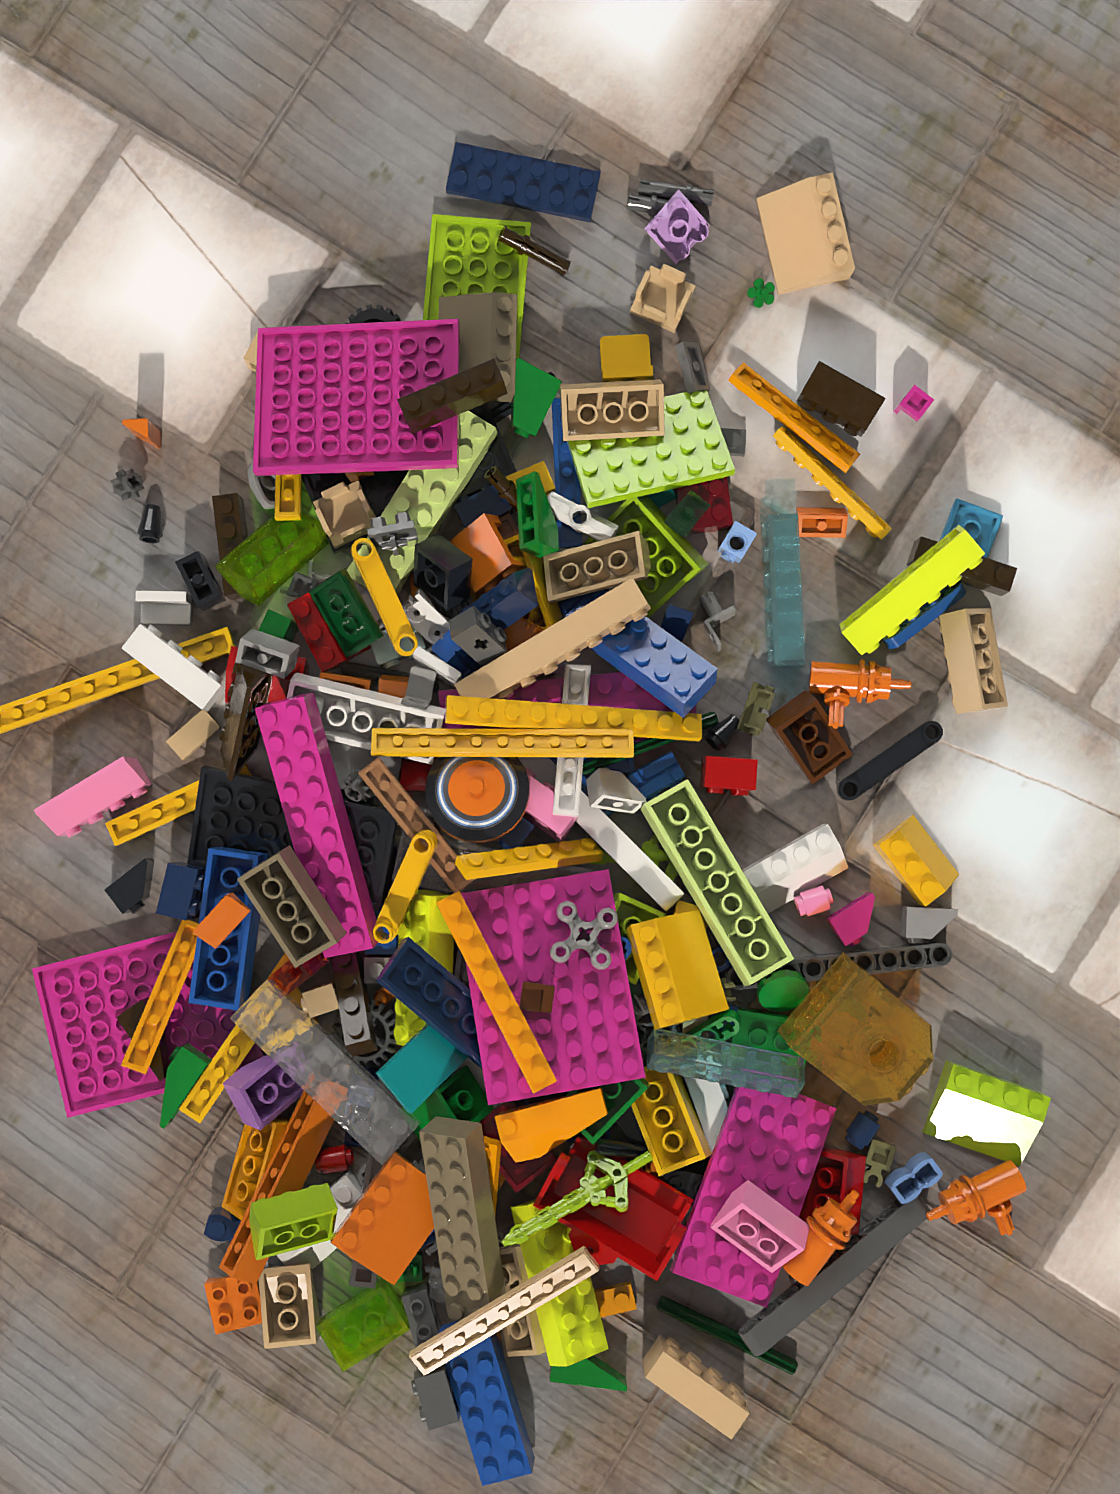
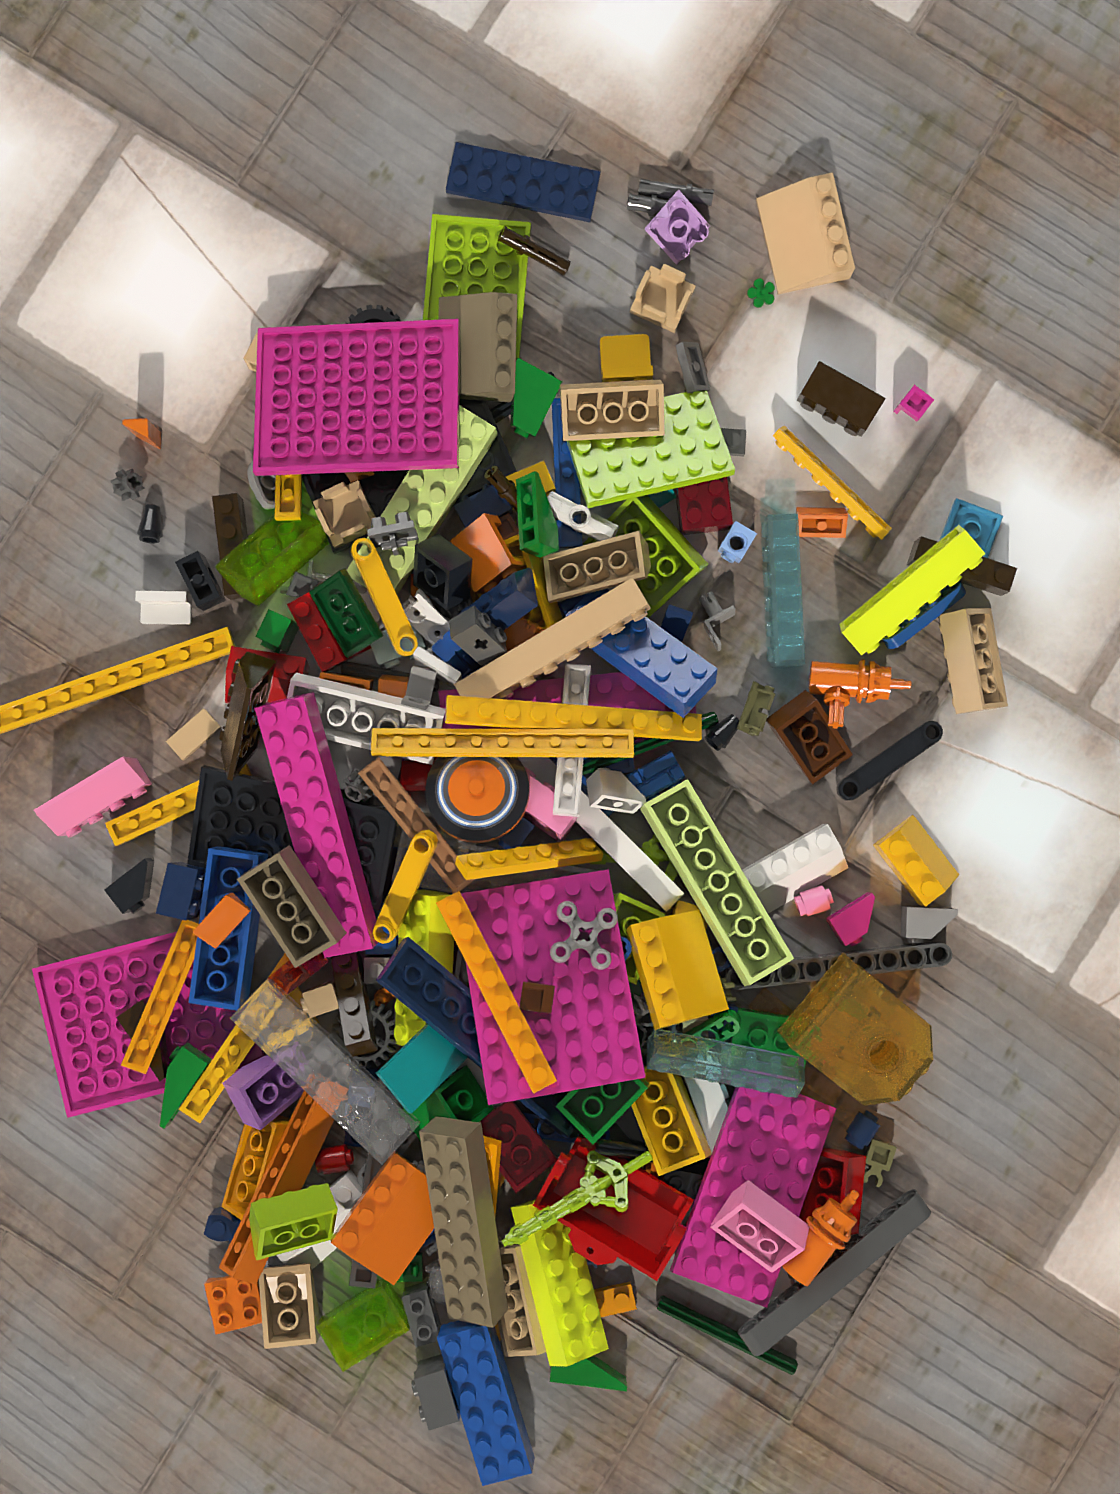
white brick [122,624,225,711] -> none
light grey brick [235,629,300,679] -> none
dark brown brick [397,358,508,434] -> none
tan tile [409,1246,599,1376] -> none
light orange wedge [494,1088,608,1163] -> none
tan brick [642,1335,750,1440] -> none
clear green slope [664,490,711,538] -> none
red brick [700,756,758,796] -> none
light orange plate [728,362,860,473] -> none
green tile [757,970,809,1012] -> none
medium blue brick [884,1152,943,1204] -> none
lime slope [922,1060,1051,1166] -> none
orange piece [926,1160,1027,1236] -> none

